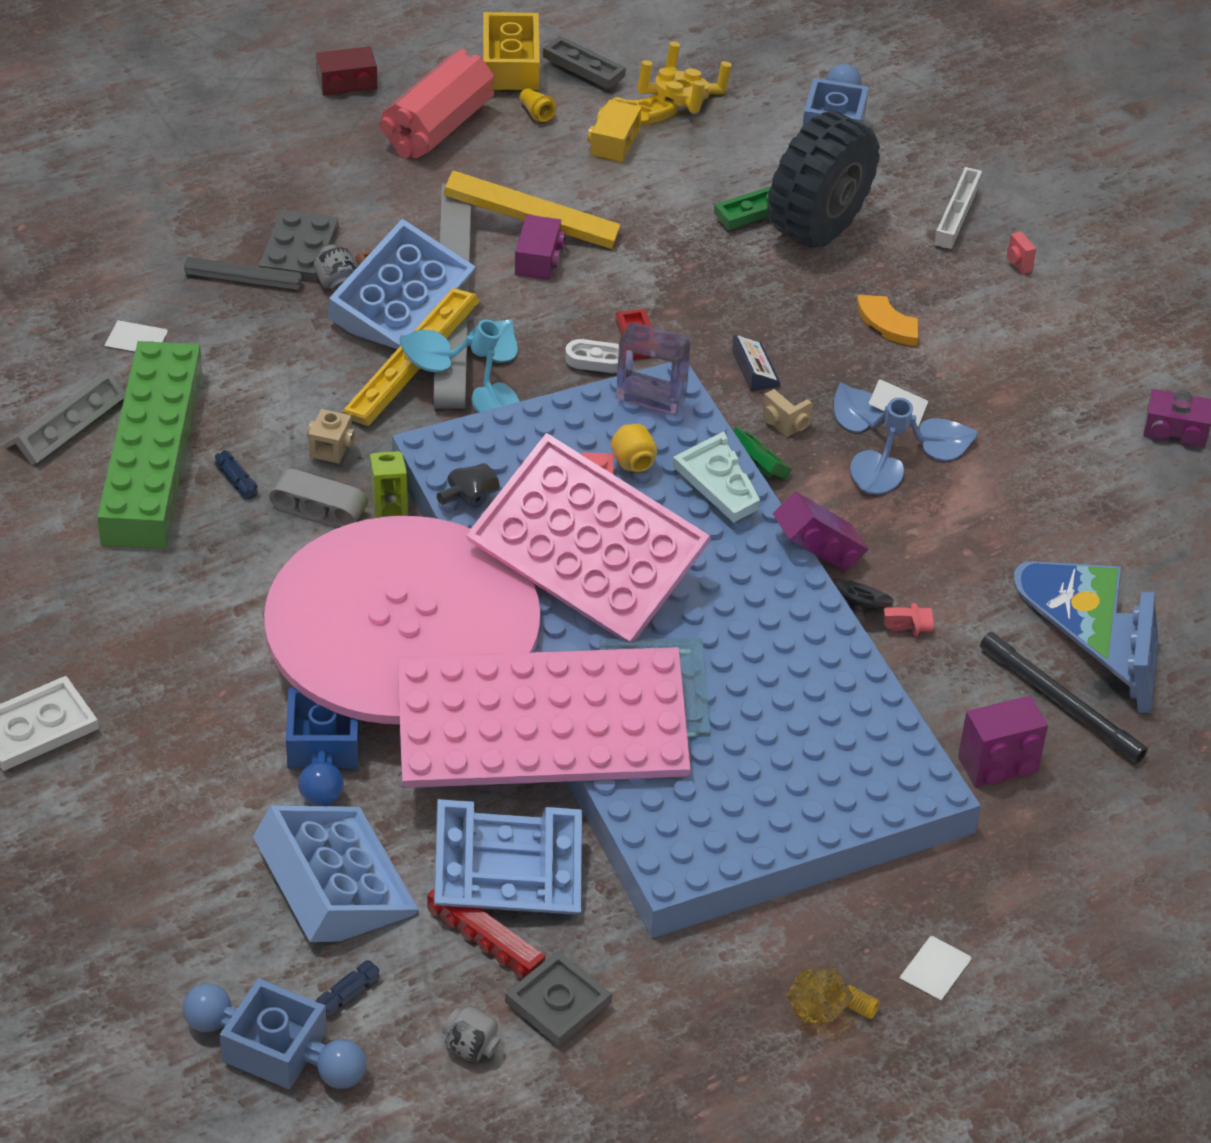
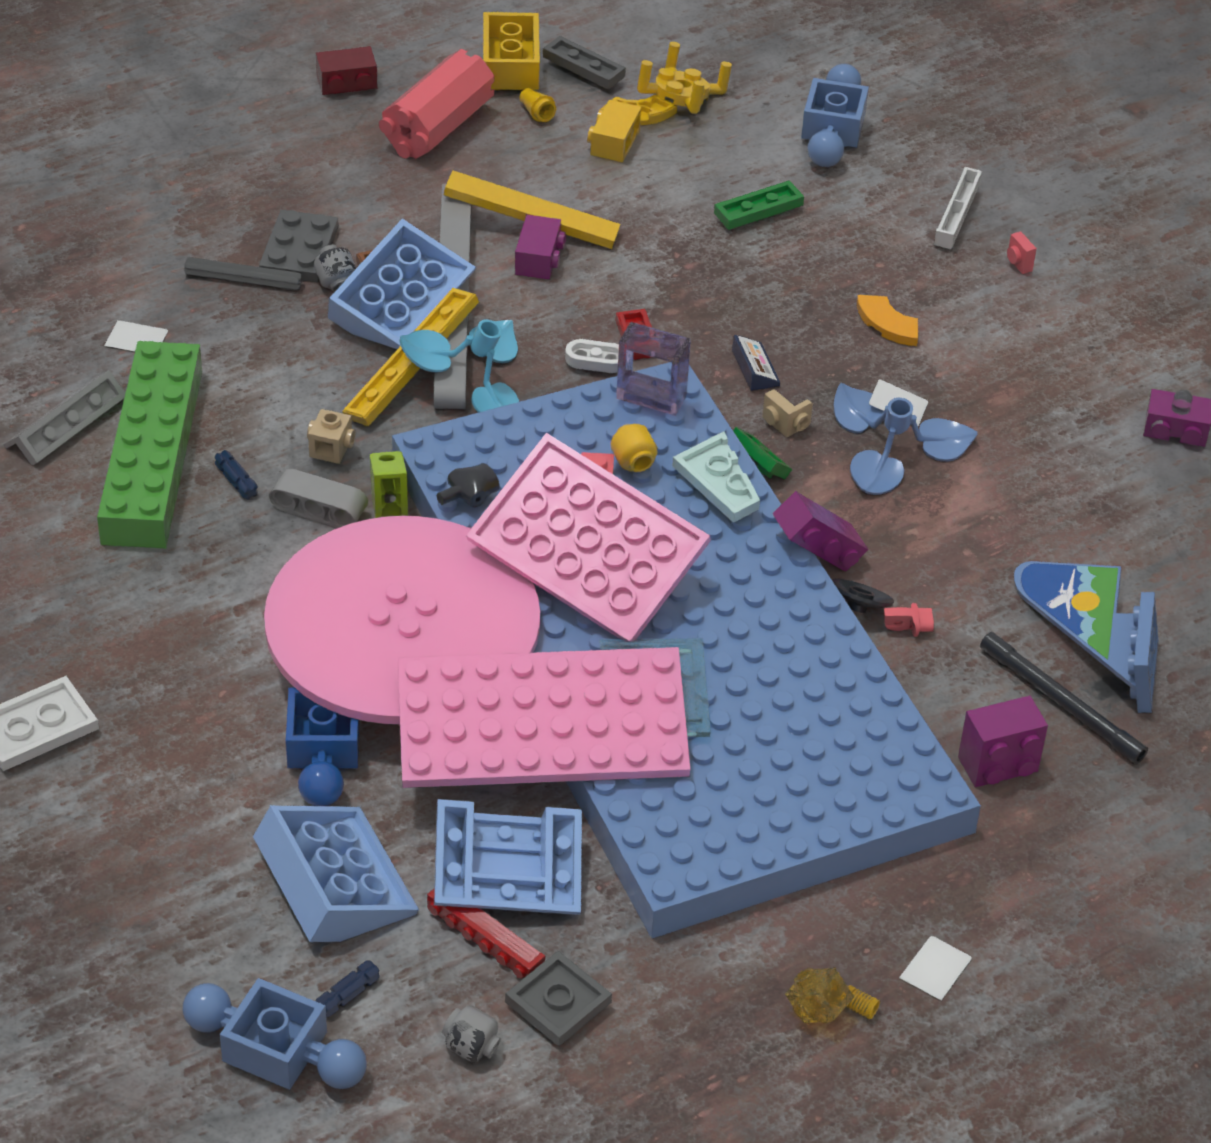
black wheel [767,111,880,247] -> none

